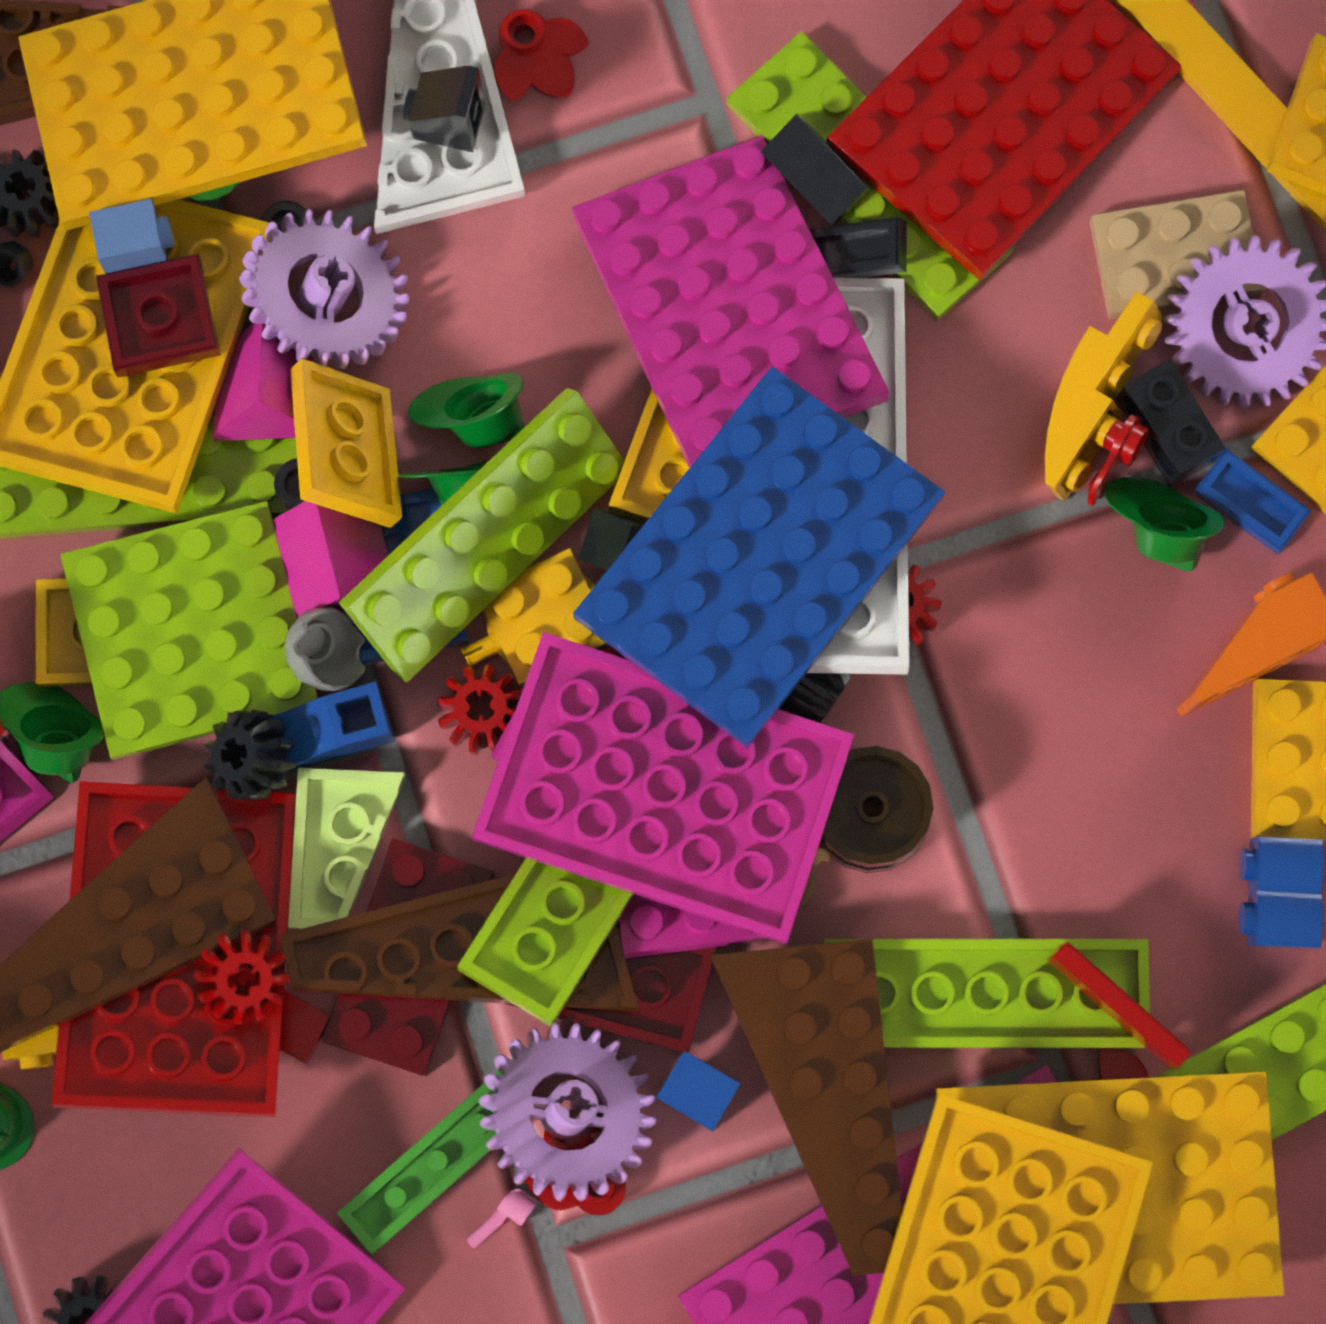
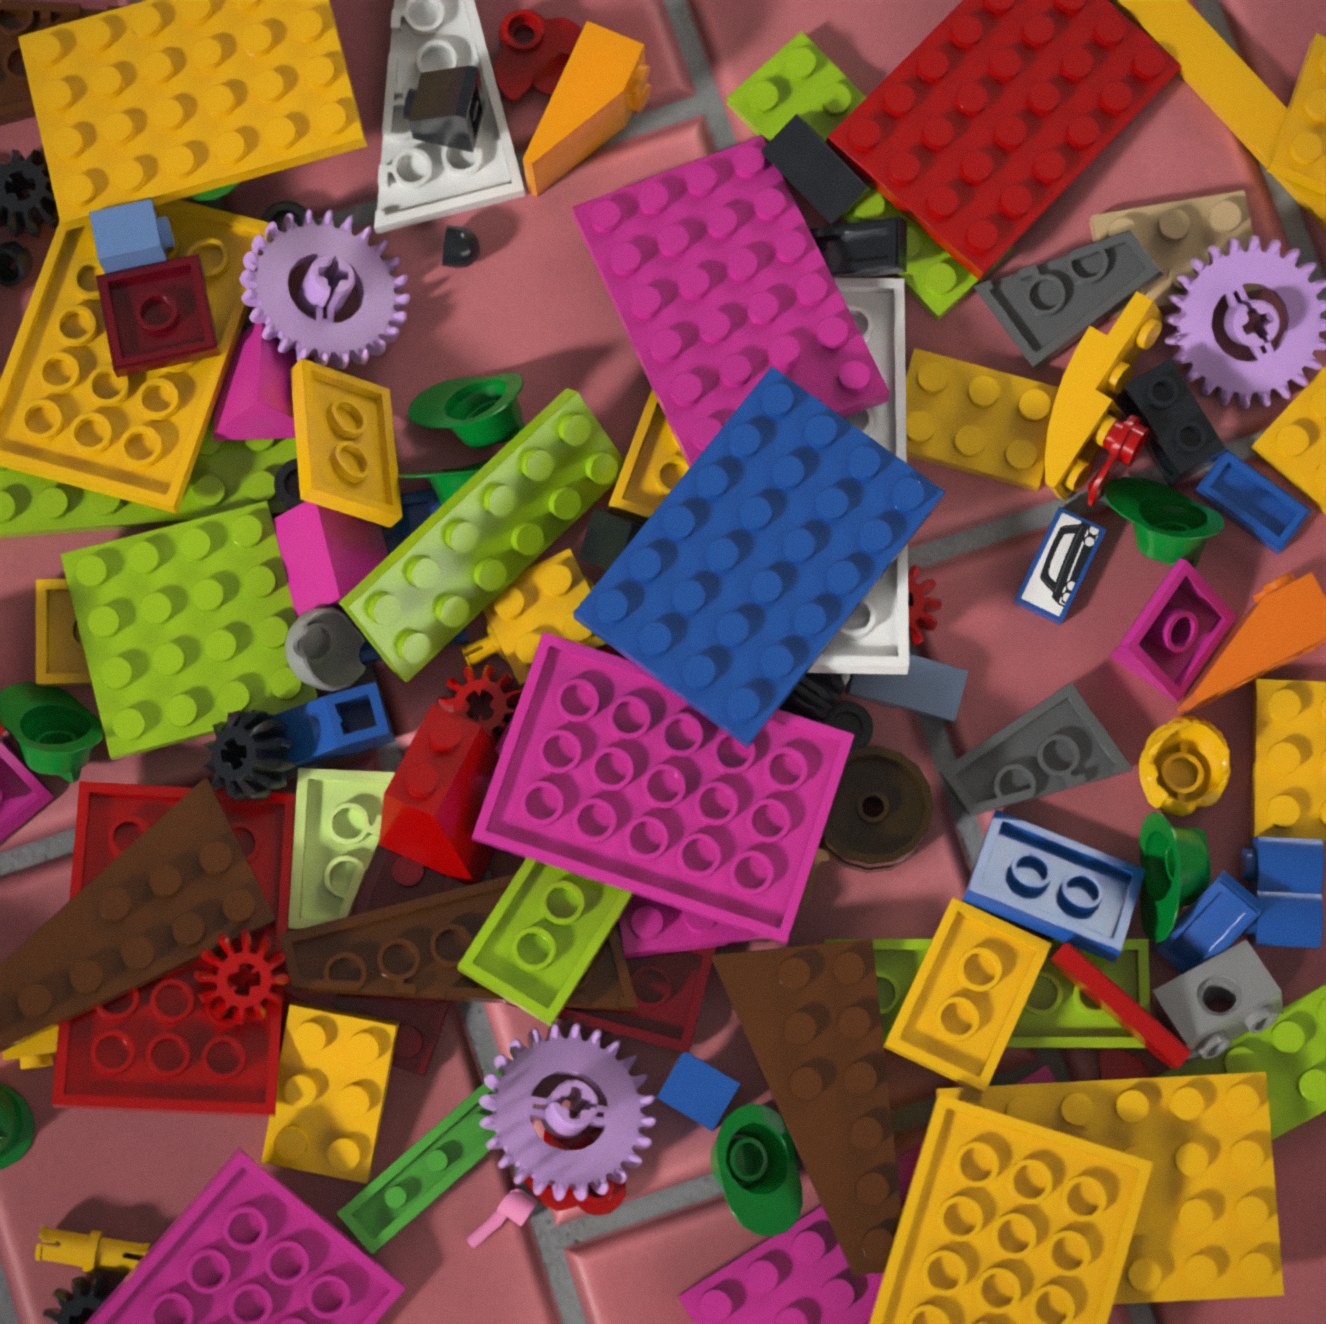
none -> yellow pin [35,1225,151,1275]
none -> yellow plate [261,1001,399,1184]
none -> red slope [379,704,499,885]
none -> black hinge [442,225,480,268]
none -> light orange slope [522,21,651,197]
none -> green piece [710,1104,803,1237]
none -> black tile [821,701,873,751]
none -> sand blue slope [845,654,968,723]
none -> yellow plate [883,897,1052,1094]
none -> yellow plate [906,348,1059,492]
none -> dark grey wing [938,682,1133,817]
none -> plate [962,809,1146,963]
none -> dark grey wing [973,230,1164,371]
none -> tile [1012,507,1107,625]
none -> dark pink slope [1109,558,1237,702]
none -> yellow hair [1139,715,1231,817]
none -> green piece [1139,812,1211,943]
none -> blue tile [1152,870,1265,974]
none -> light grey brick [1152,939,1283,1064]

